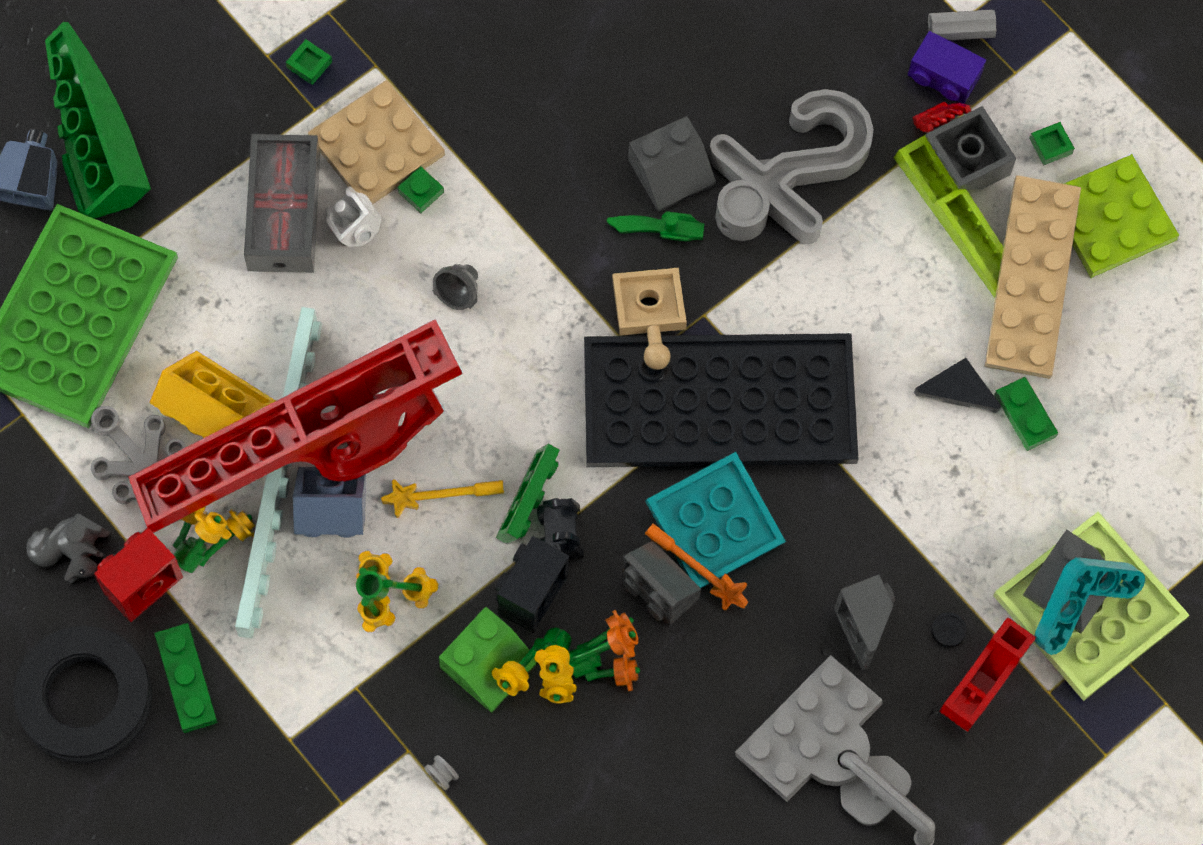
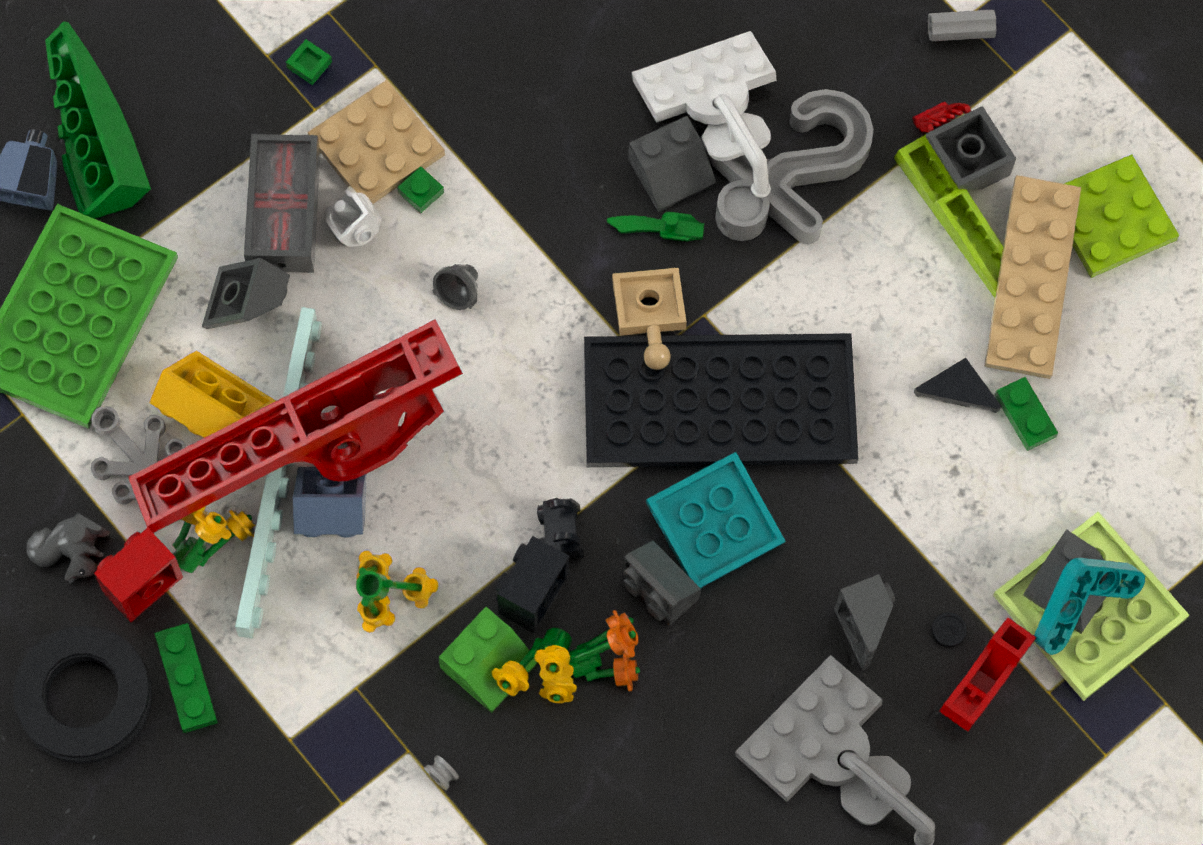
yellow piece [381,479,504,518] -> none
green plate [496,443,560,544] -> none
orange piece [645,523,748,610] -> none
dark purple brick [908,31,986,104] -> none
green plate [1029,122,1075,166] -> none
none -> dark grey slope [202,258,290,329]
none -> white plate [632,31,777,198]

